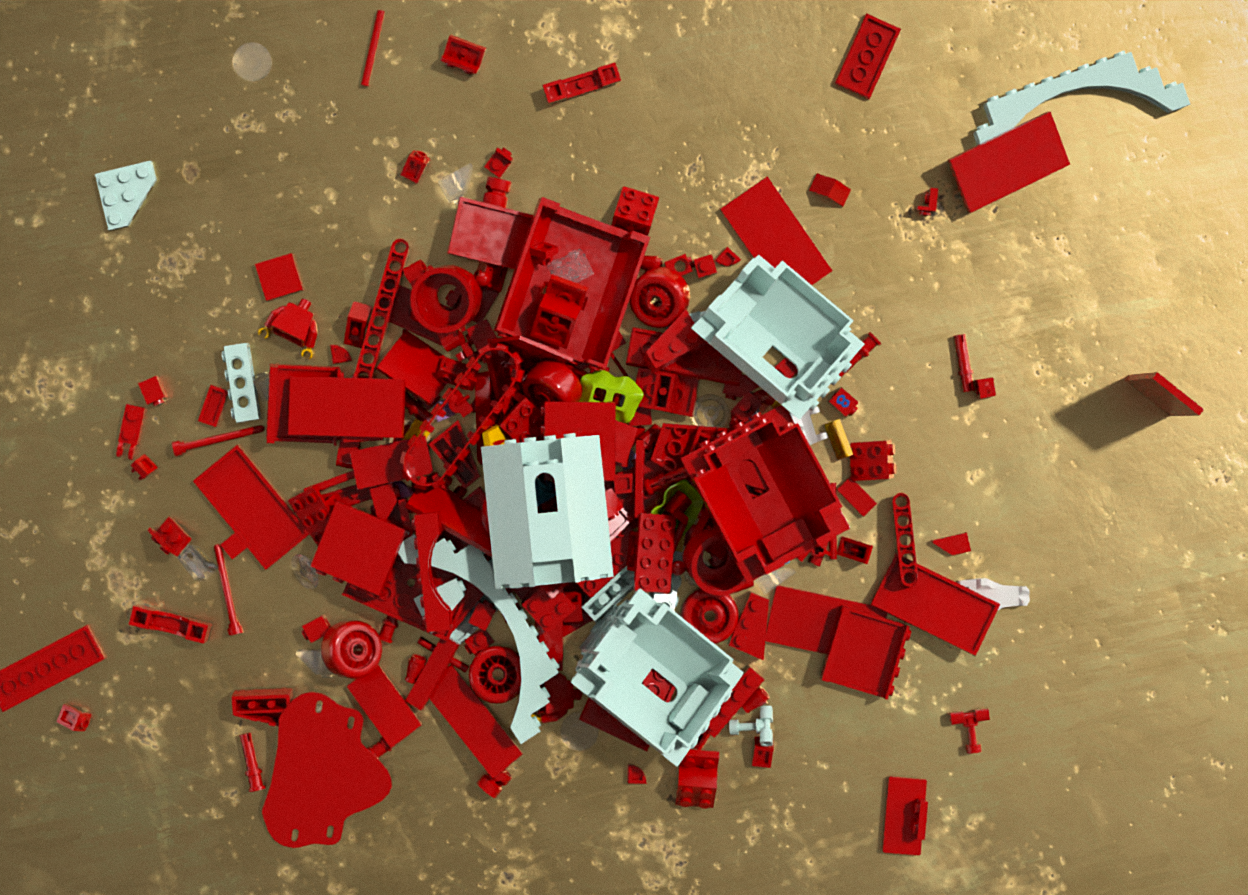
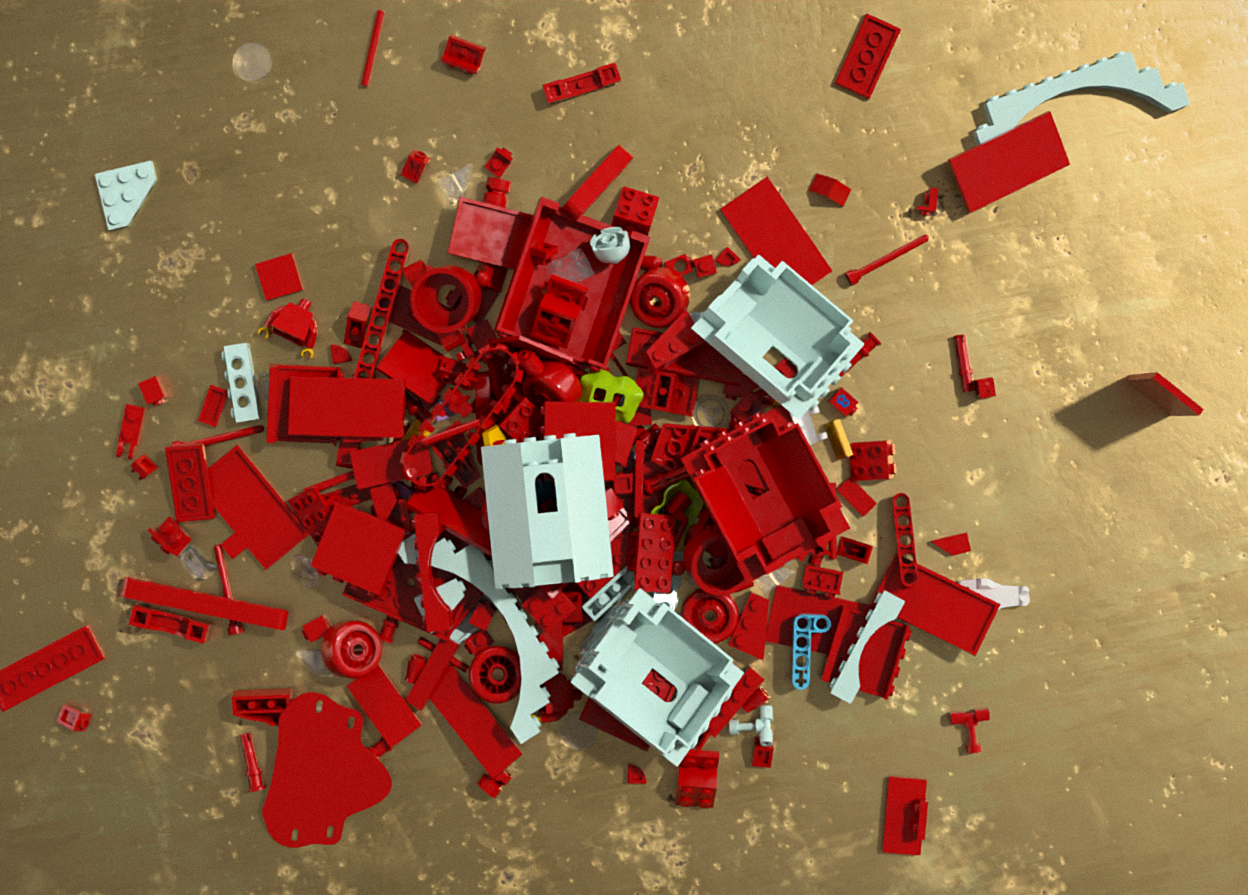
none -> red beam [120,577,289,630]
none -> red tile [165,443,215,522]
none -> red bar [423,419,481,446]
none -> red brick [518,349,544,377]
none -> red beam [562,145,634,220]
none -> light aqua cylinder [590,227,630,264]
none -> medium azure beam [791,613,831,690]
none -> red bracket [801,564,844,598]
none -> light aqua arch [829,590,905,704]
none -> red piece [845,234,929,286]

